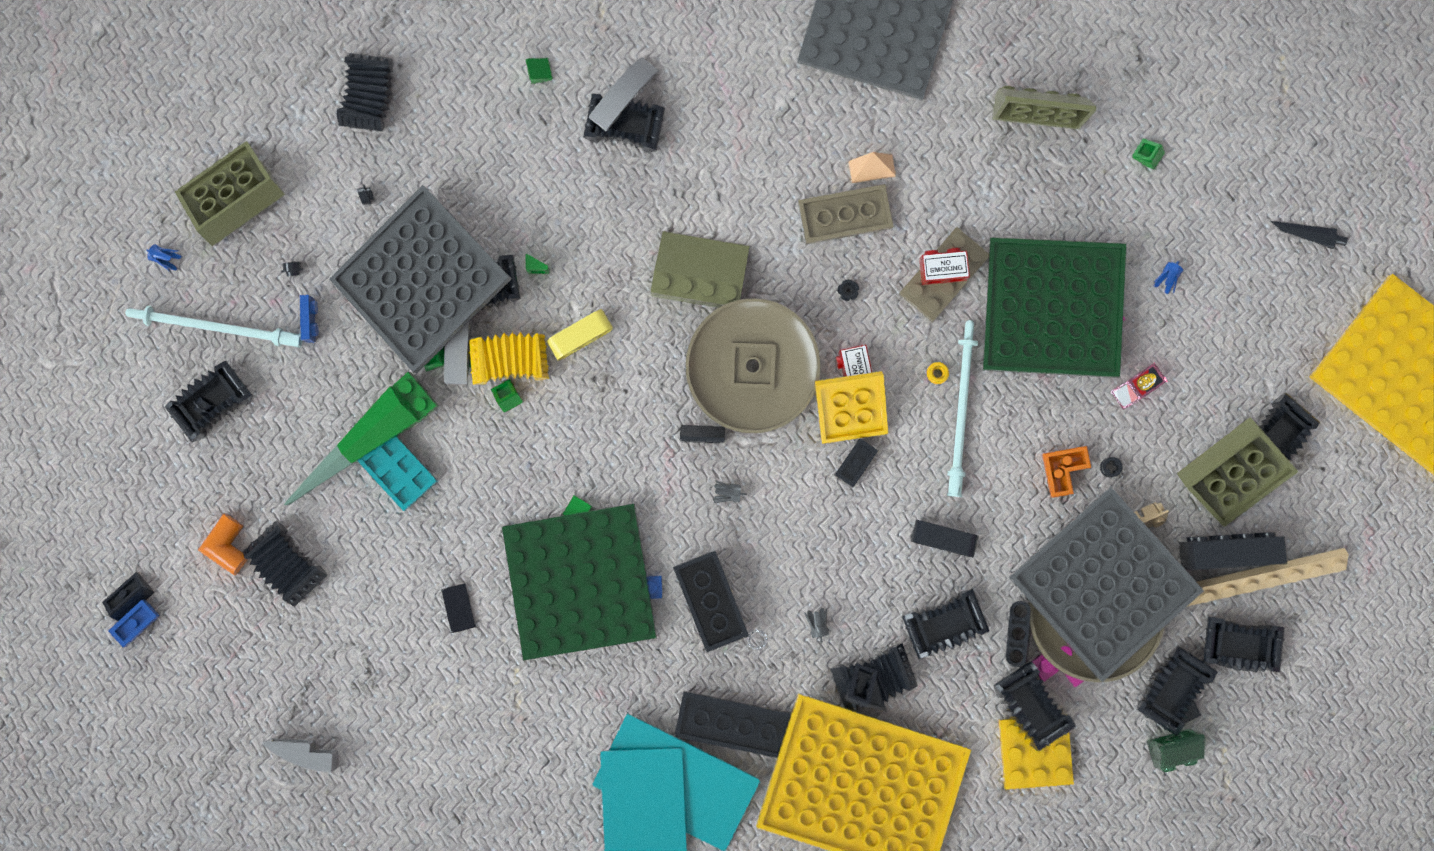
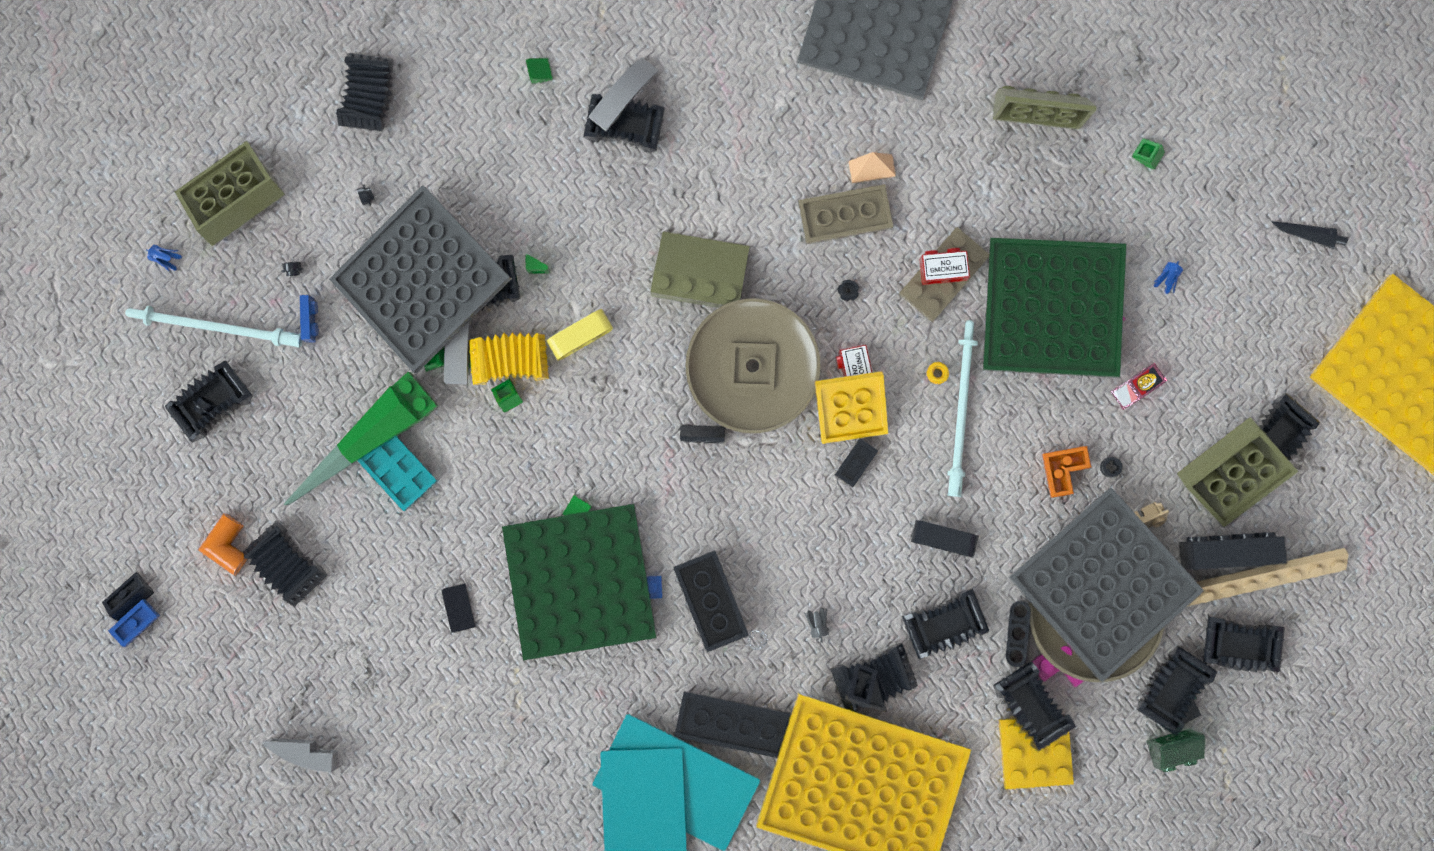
dark grey piece [713,480,747,503] -> none

